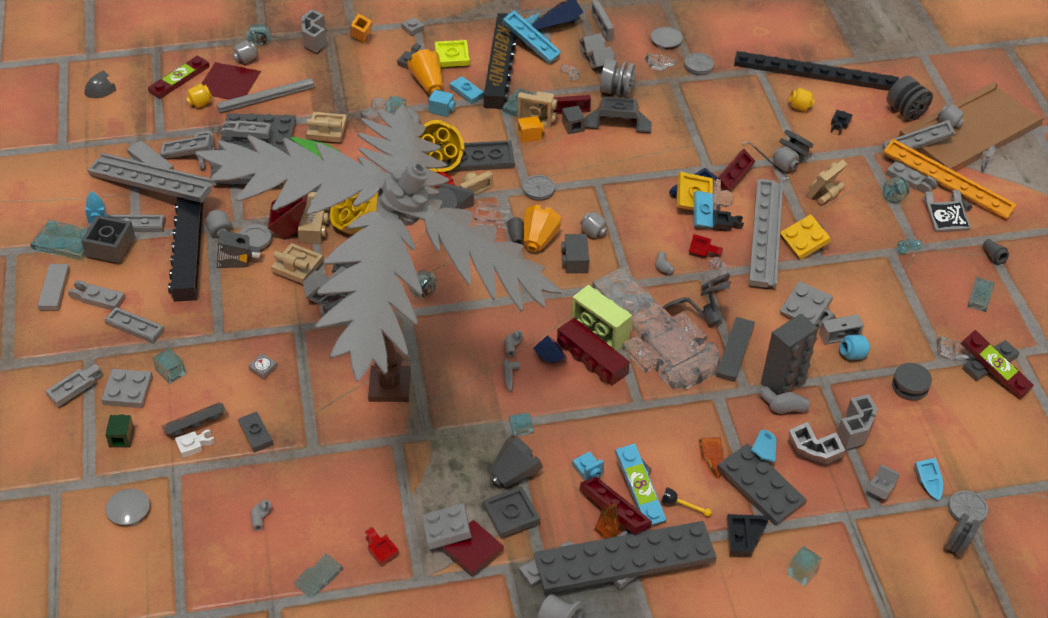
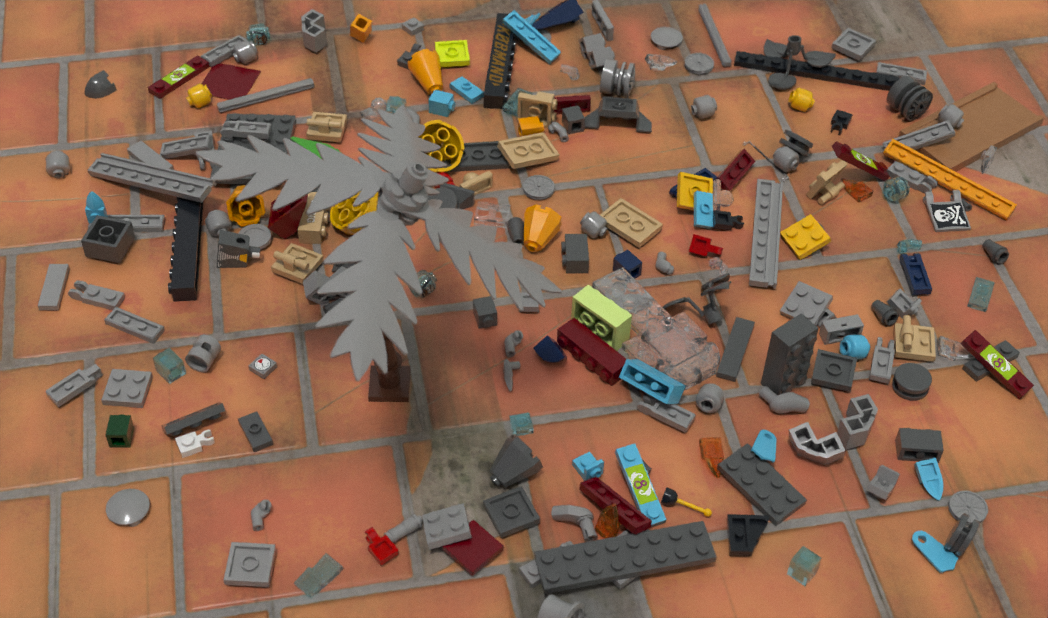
clear light blue plate [31,219,88,261] -> none
none -> light grey head [46,151,70,178]
none -> light grey wheel [185,335,221,372]
none -> light grey tile [201,35,248,67]
none -> light grey plate [224,542,276,587]
none -> light orange cone [226,185,266,227]
none -> light grey piece [384,514,423,543]
none -> dark grey brick [473,296,497,329]
none -> tan plate [497,132,559,169]
none -> light grey plate [519,293,539,312]
none -> light grey arm [548,122,569,142]
none -> light grey arm [551,505,598,542]
none -> tan plate [600,198,663,248]
none -> dark blue brick [612,250,642,283]
none -> medium azure brick [619,359,686,404]
none -> light grey hinge [637,393,696,433]
none -> light grey head [691,95,717,119]
none -> light grey head [696,383,724,413]
none -> light grey axle [698,3,732,67]
none -> dark grey plant [764,35,836,89]
none -> dark grey plate [811,349,857,392]
none -> light grey plate [831,28,876,61]
none -> dark red plate [832,141,890,181]
none -> clear orange plate [841,178,873,203]
none -> light grey hinge [869,337,895,384]
none -> dark grey cone [871,300,899,326]
none -> light grey tile [876,62,927,85]
none -> light grey bracket [886,288,922,318]
none -> tan plate [894,315,936,362]
none -> dark grey brick [895,428,944,463]
none -> dark blue plate [900,253,932,295]
none -> medium azure piece [912,531,958,573]

